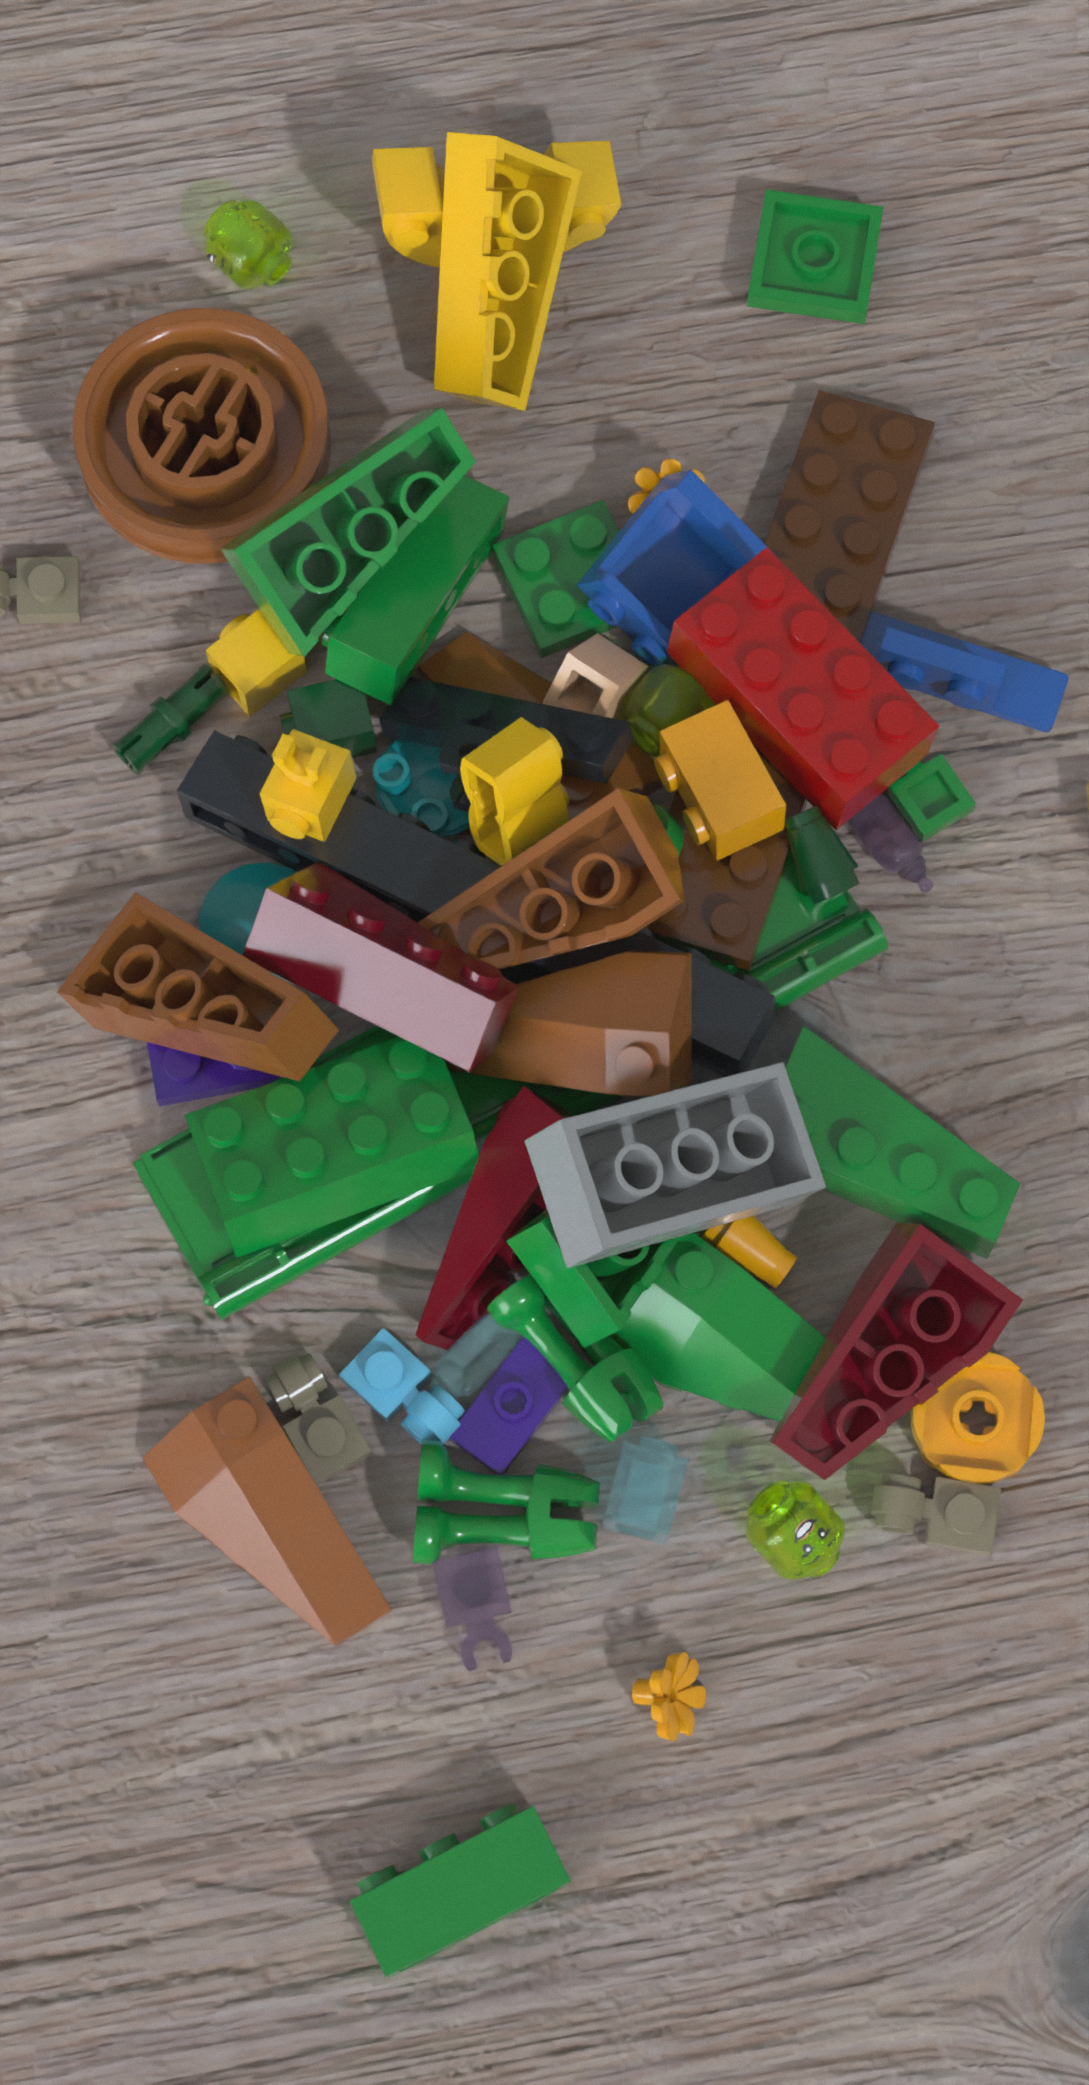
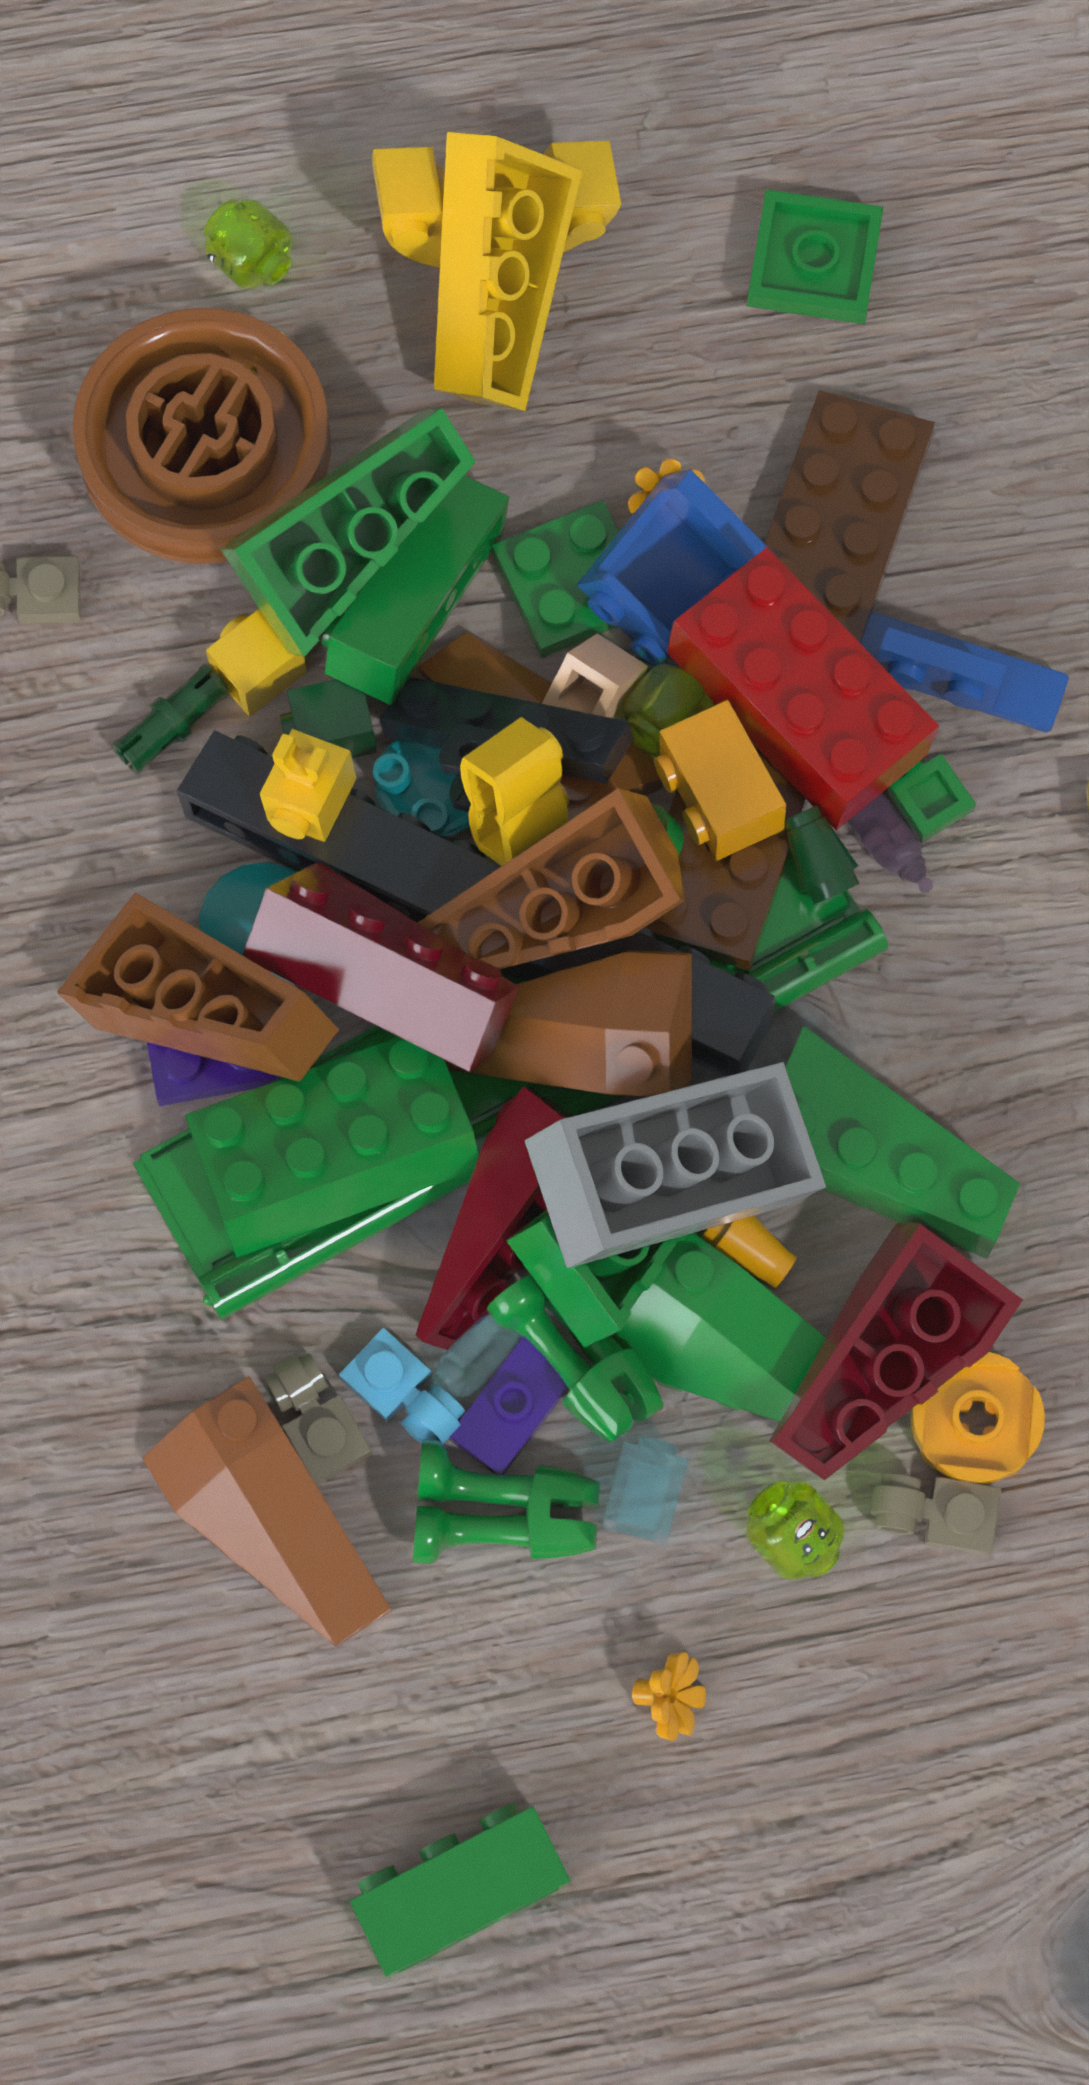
clear purple plate [432,1545,512,1671] -> none

